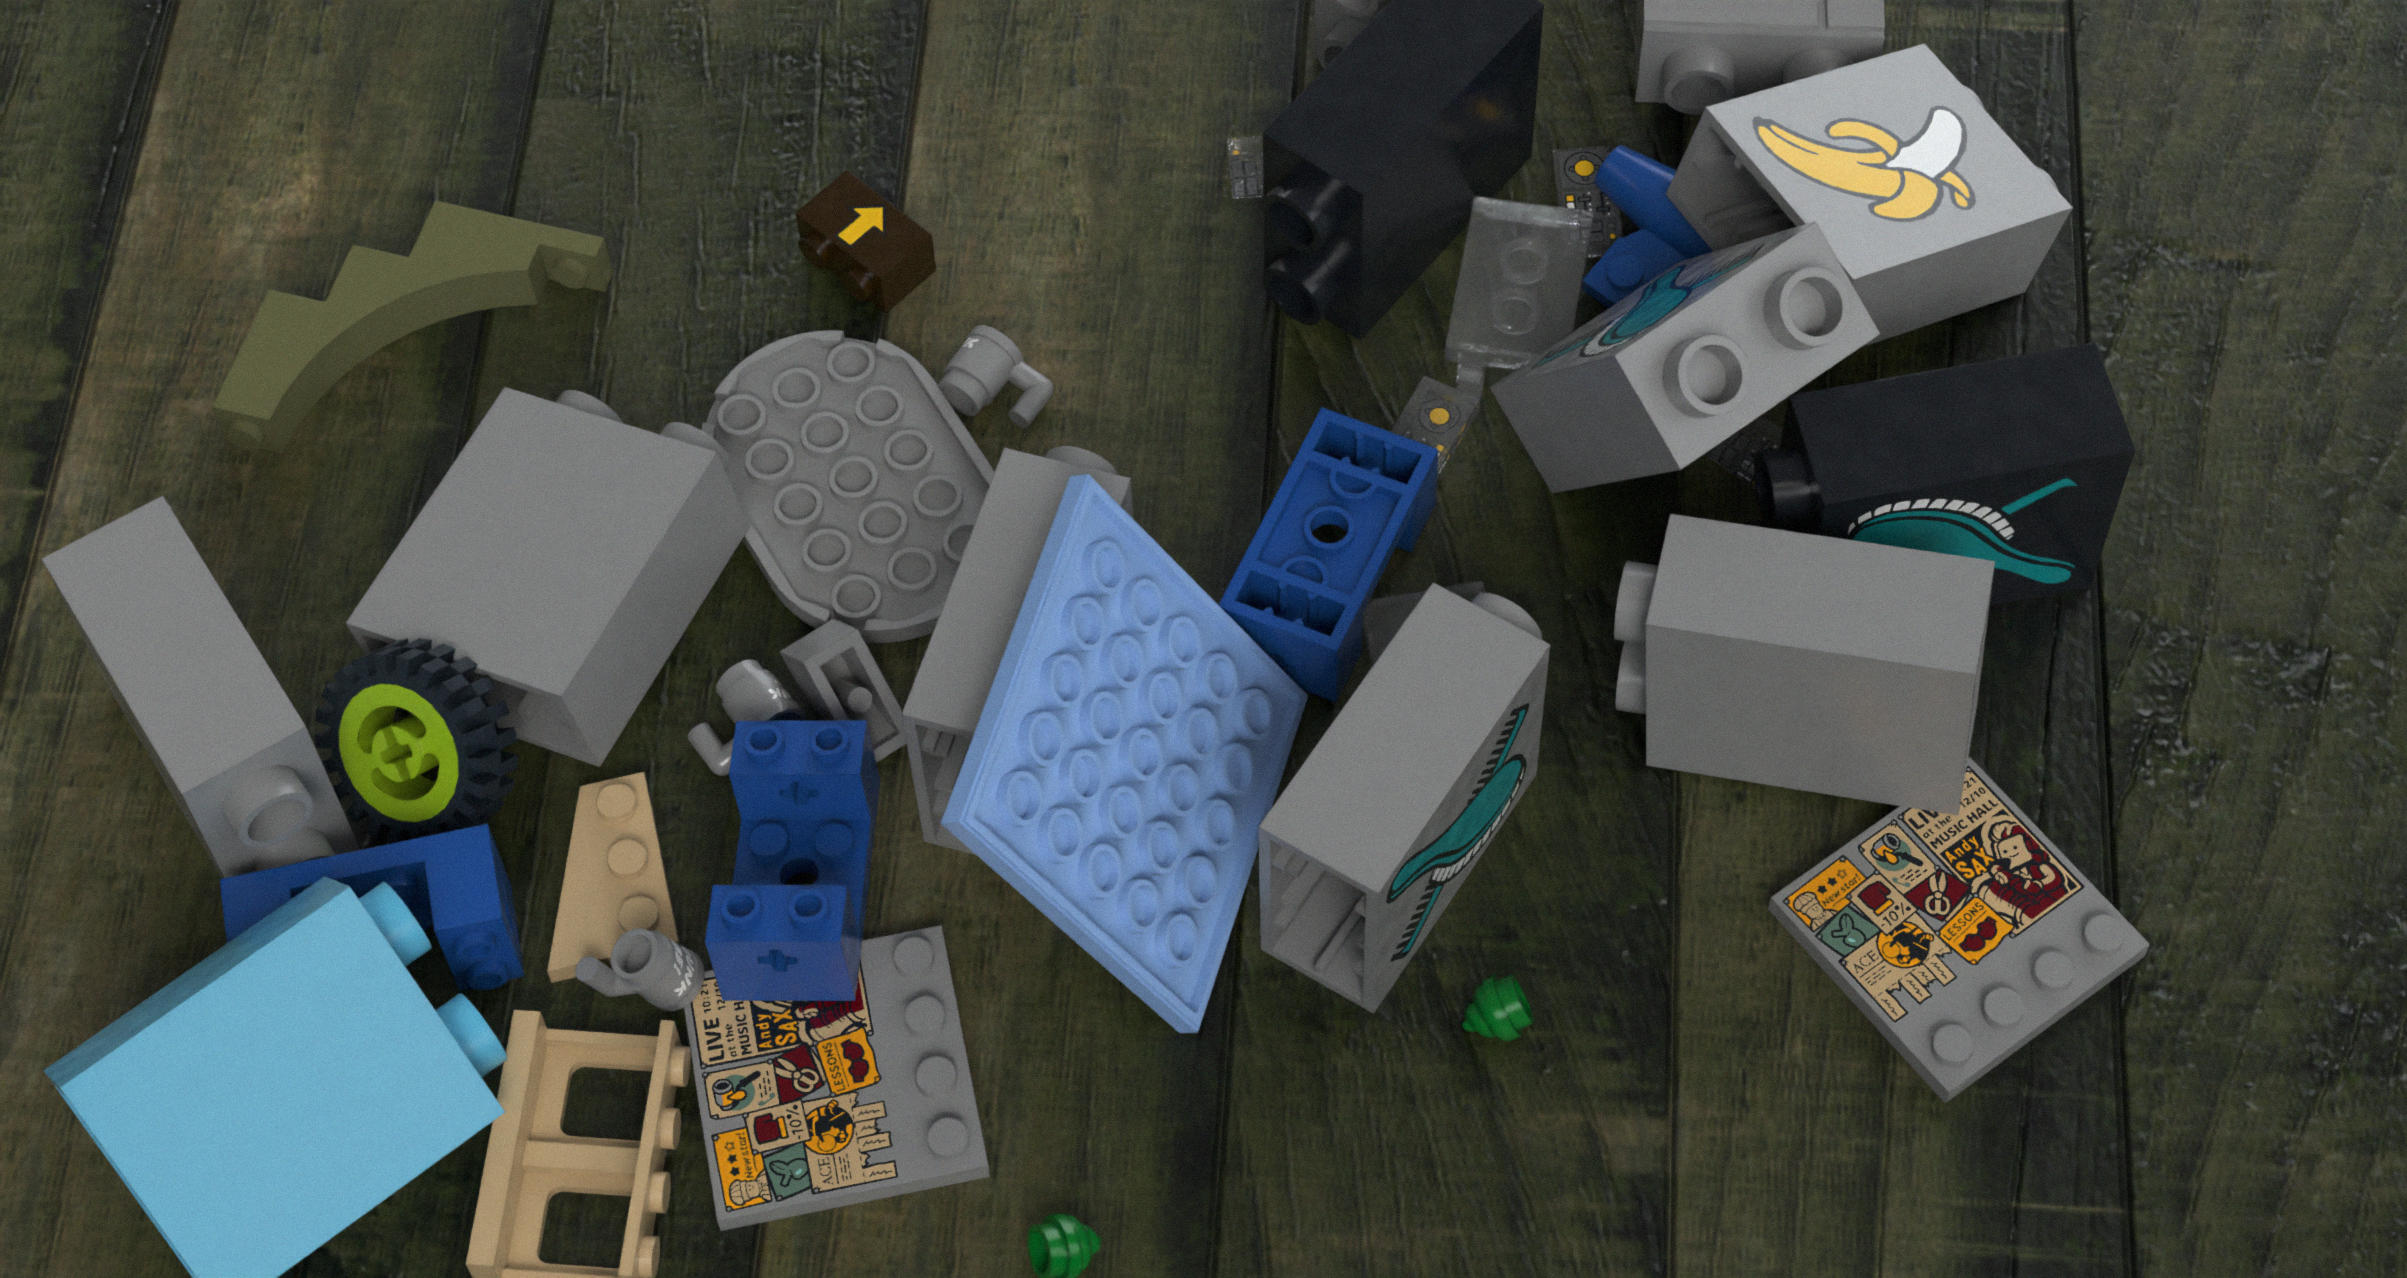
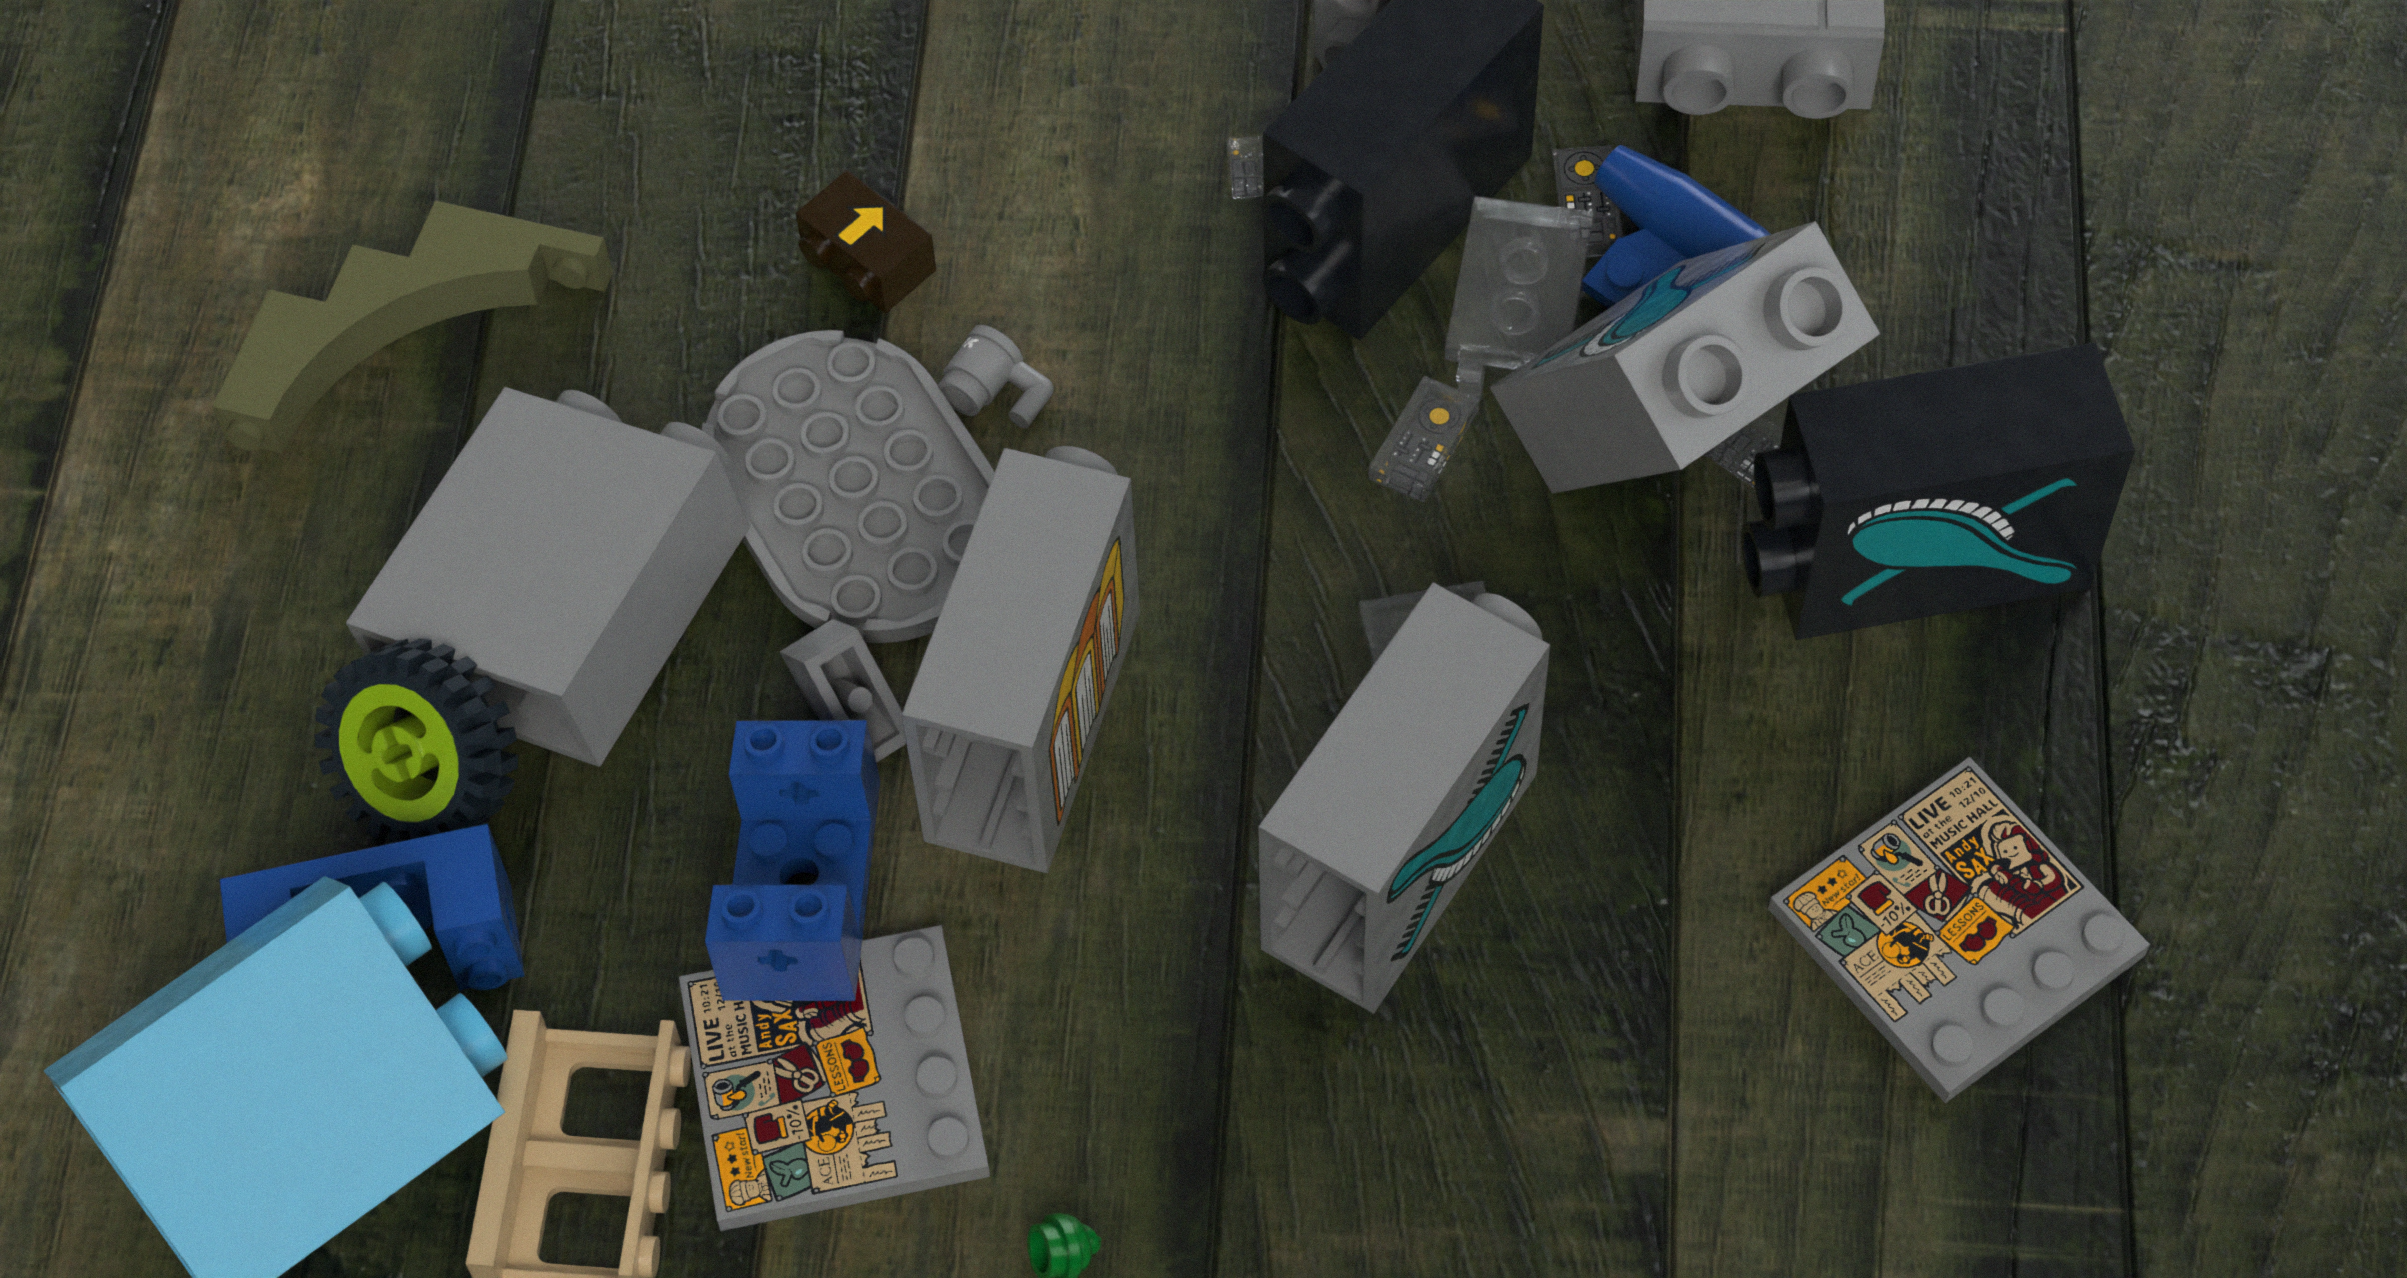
light grey brick [42,496,361,879] -> none
tan wing [547,772,680,983] -> none
light grey piece [575,928,705,1011] -> none
light grey piece [687,659,806,776] -> none
light blue tile [940,474,1308,1033] -> none
blue plate [1219,407,1438,703] -> none
green plate [1462,974,1534,1042] -> none
light grey brick [1614,514,1995,815] -> none
light grey brick [1666,43,2073,348] -> none

